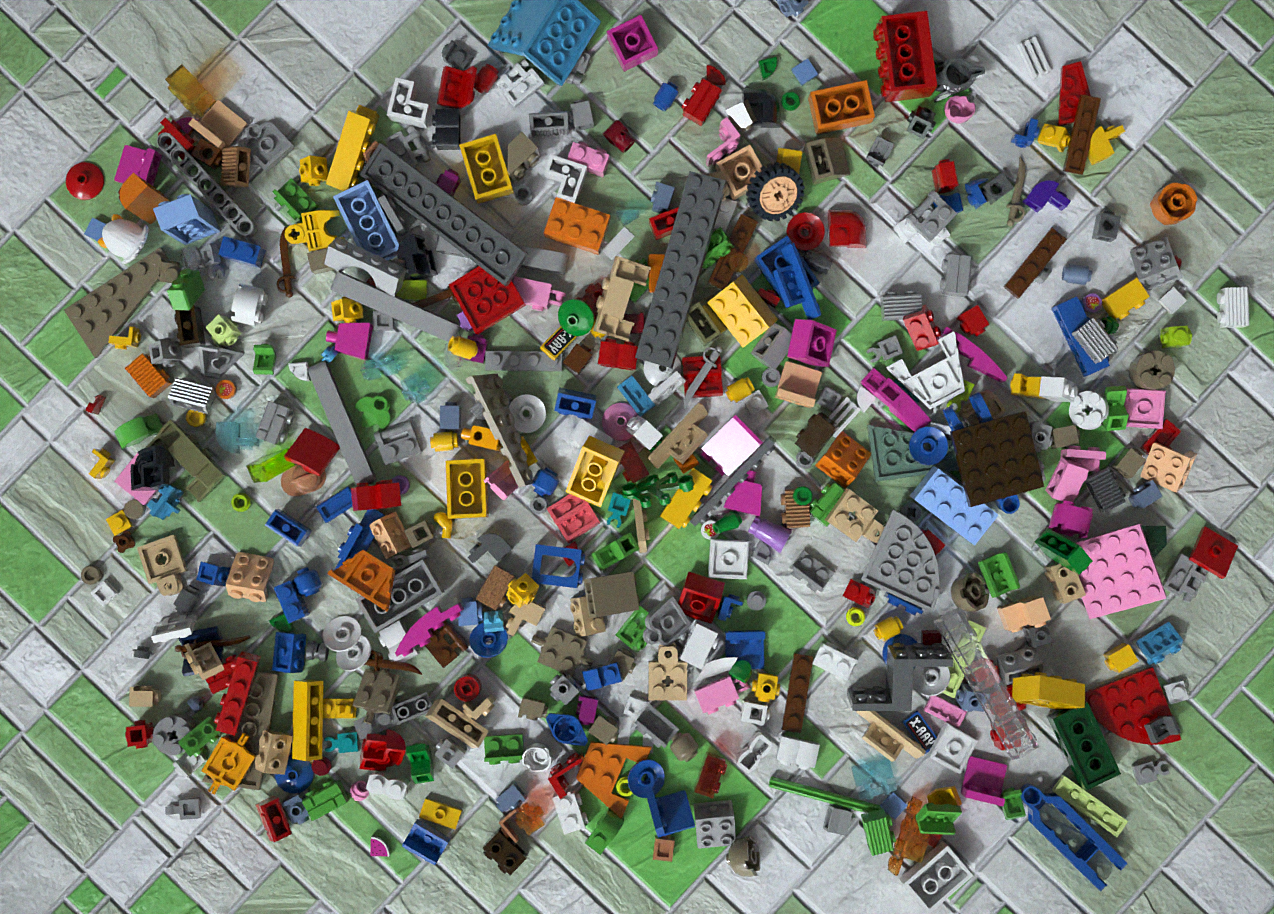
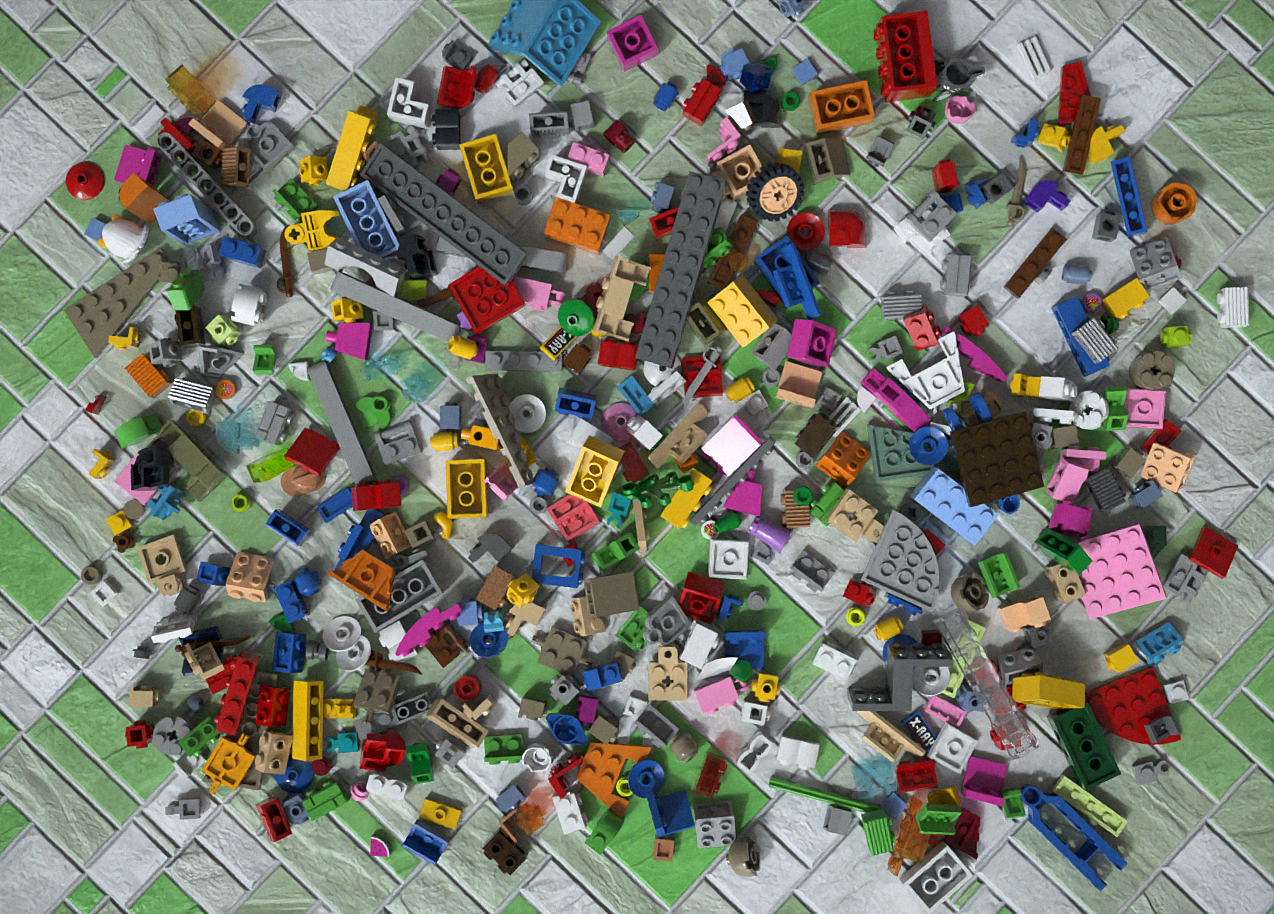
reddish brown plate [781,653,813,733] -> none
none -> blue brick [242,84,282,124]
none -> red bracket [256,685,291,727]
none -> medium blue brick [719,48,751,80]
none -> clear blue brick [740,61,773,92]
none -> red bracket [895,758,938,793]
none -> dark red wing [943,807,981,860]
none -> white plate [1033,408,1078,424]
none -> blue brick [1111,156,1148,238]

